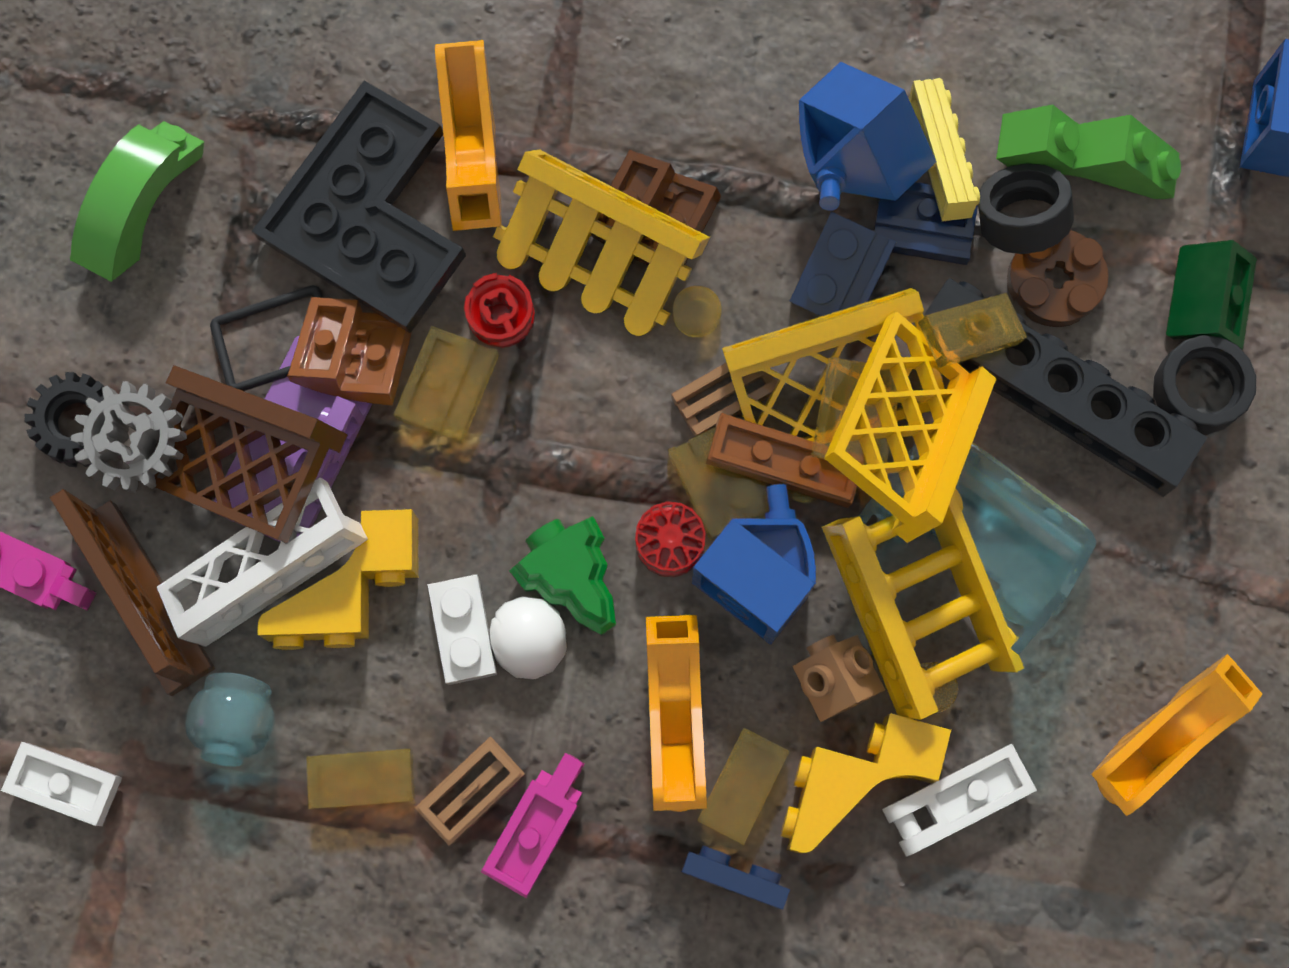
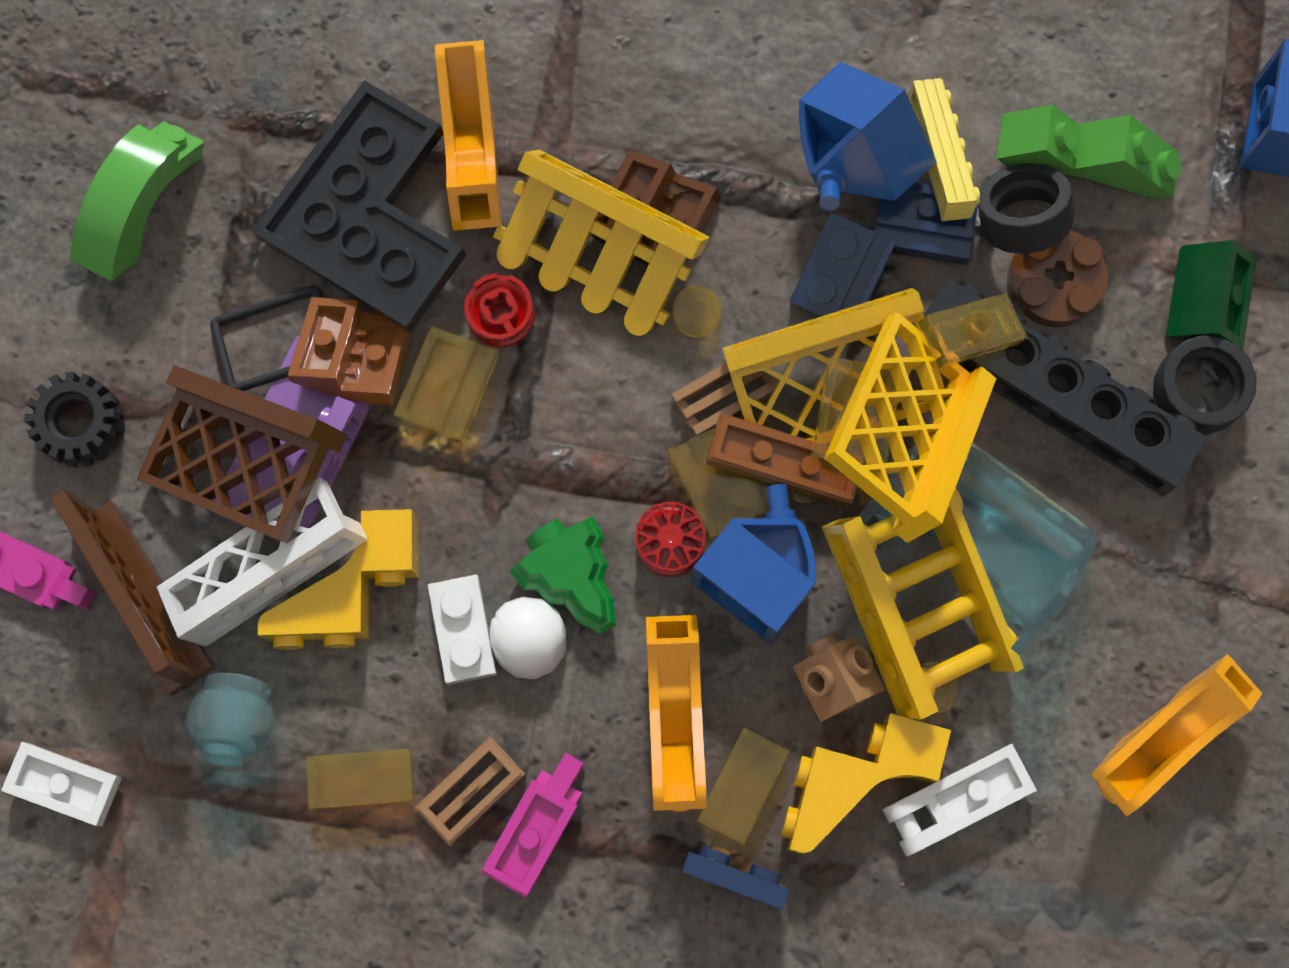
light grey gear [71,381,187,493] -> none

